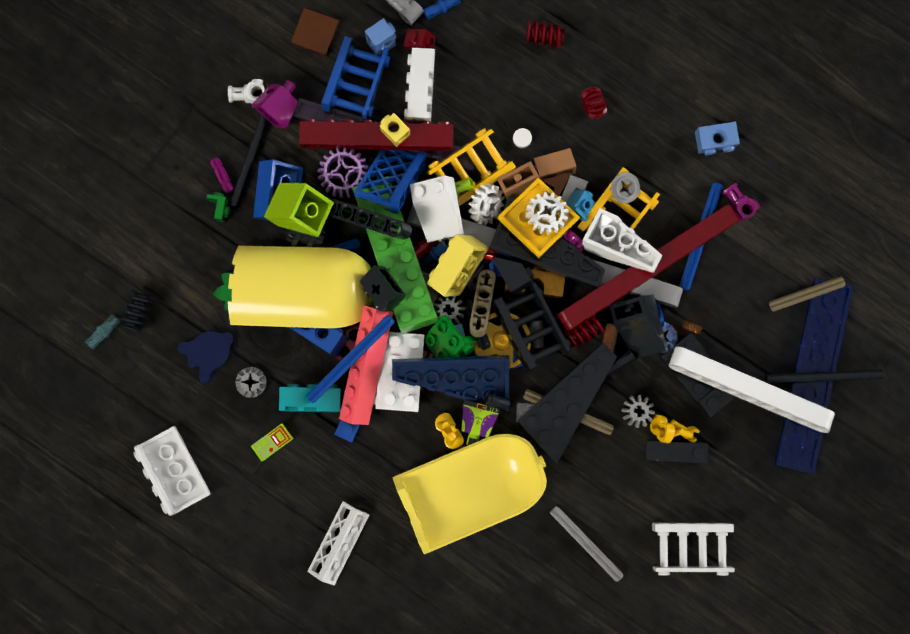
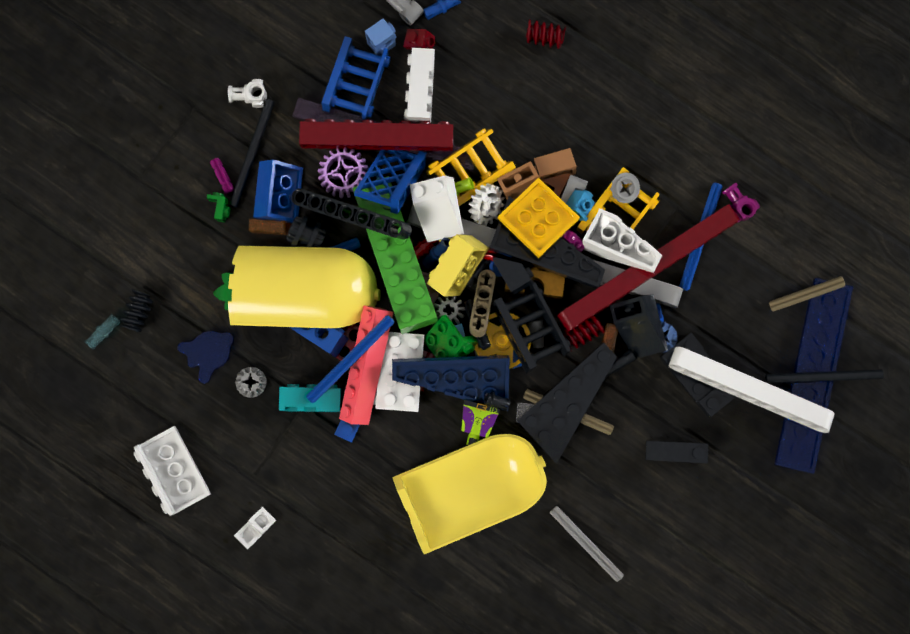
lime tile [251,423,294,462] -> none
magenta torso [252,80,298,129] -> none
lime slope [264,183,334,237] -> none
reddish brown tile [291,8,340,56] -> none
white fence [307,502,369,585] -> none
black brick [359,266,406,311] -> none
light yellow brick [380,113,410,147] -> none
yellow piece [435,413,464,449] -> none
white tile [513,128,532,148] -> none
white gear [525,192,569,235] -> none
dark red gear [580,86,607,120] -> none
light grey gear [621,395,655,428] -> none
yellow piece [650,415,700,443] -> none
white fence [652,523,735,576] -> none
clear orange tile [683,320,703,334] -> none
medium blue brick [695,122,740,155] -> none
none -> white slope [234,507,276,550]
none -> clear orange piece [249,219,287,235]

